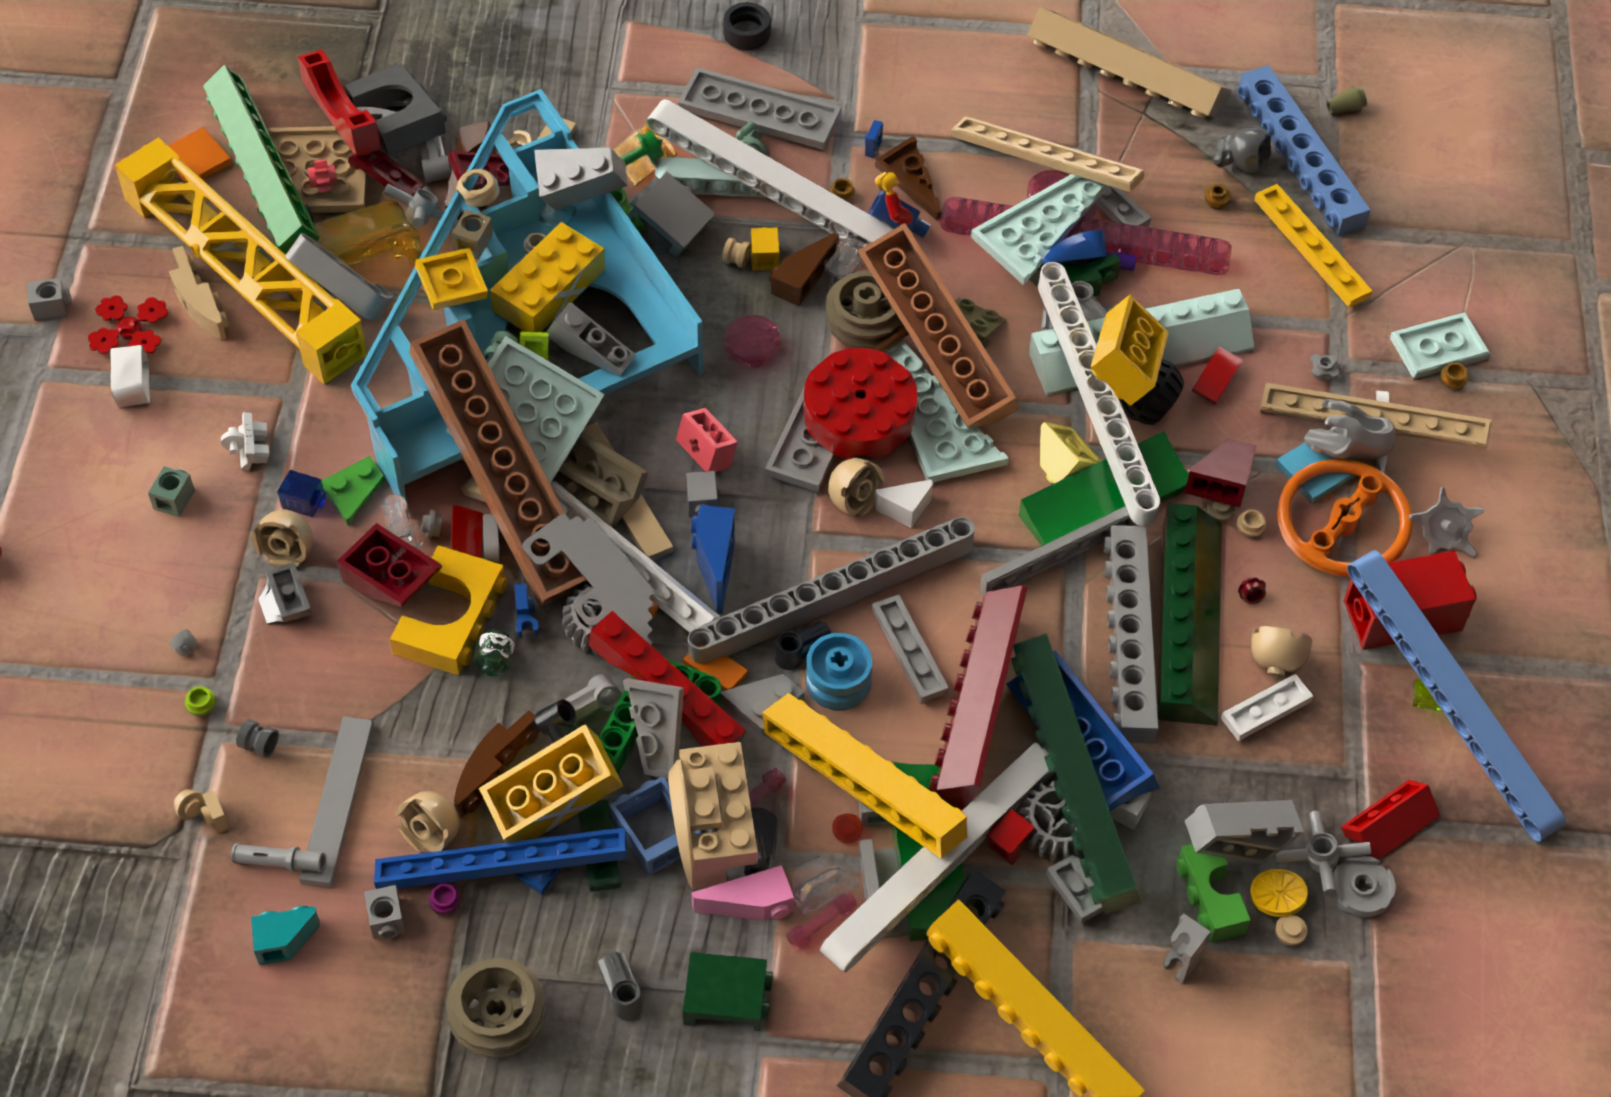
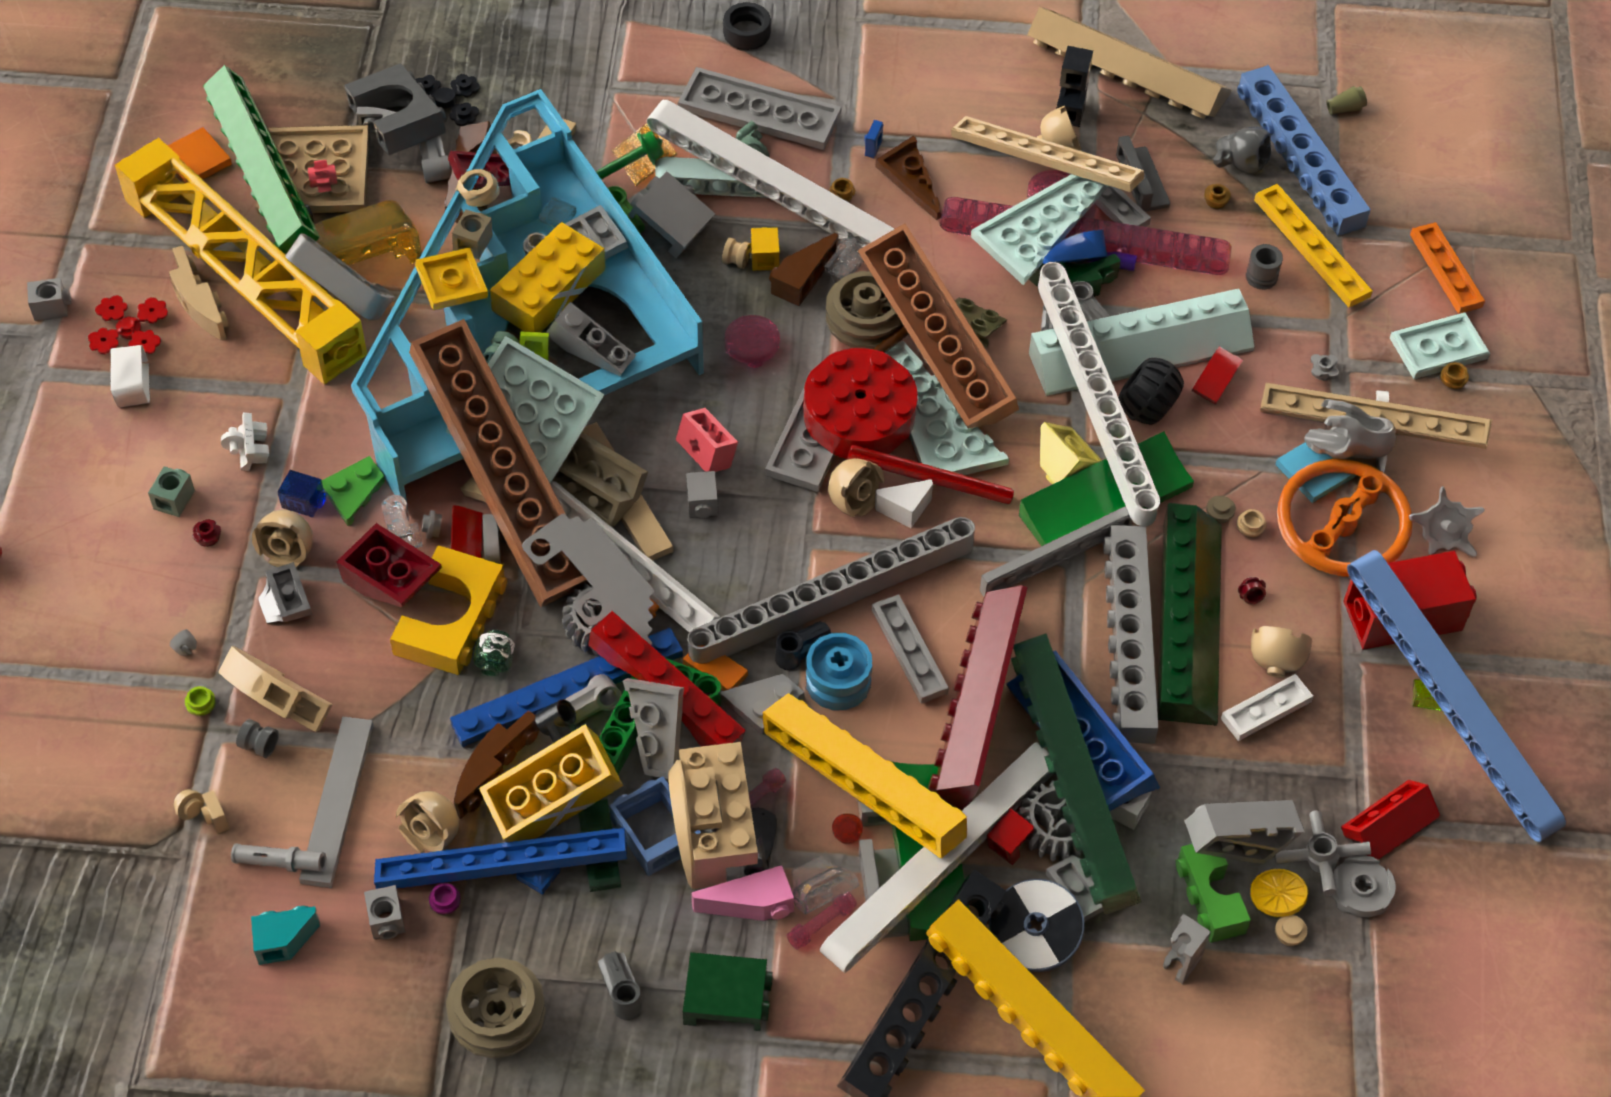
red arch [297,49,381,157] -> none
dark red plate [348,150,424,196] -> none
light grey bar [383,184,459,229] -> none
blue plate [514,584,539,638] -> none
light grey wedge [534,148,628,211] -> none
blue slope [691,505,735,614] -> none
torso [868,172,931,238] -> none
yellow brick [1090,295,1168,406] -> none
slope [1184,439,1256,507] -> none
none -> dark red plate [192,519,221,547]
none -> tan slope [218,646,333,732]
none -> black plant [415,74,480,126]
none -> blue plate [450,628,683,747]
none -> light grey wing [565,205,628,260]
none -> red axle [848,445,1014,504]
none -> piece [989,879,1084,972]
none -> tan cylinder [1037,106,1082,151]
none -> black arch [1056,46,1094,127]
none -> dark grey panel [1116,135,1170,212]
none -> dark grey piece [1246,244,1283,290]
none -> orange plate [1410,222,1485,314]

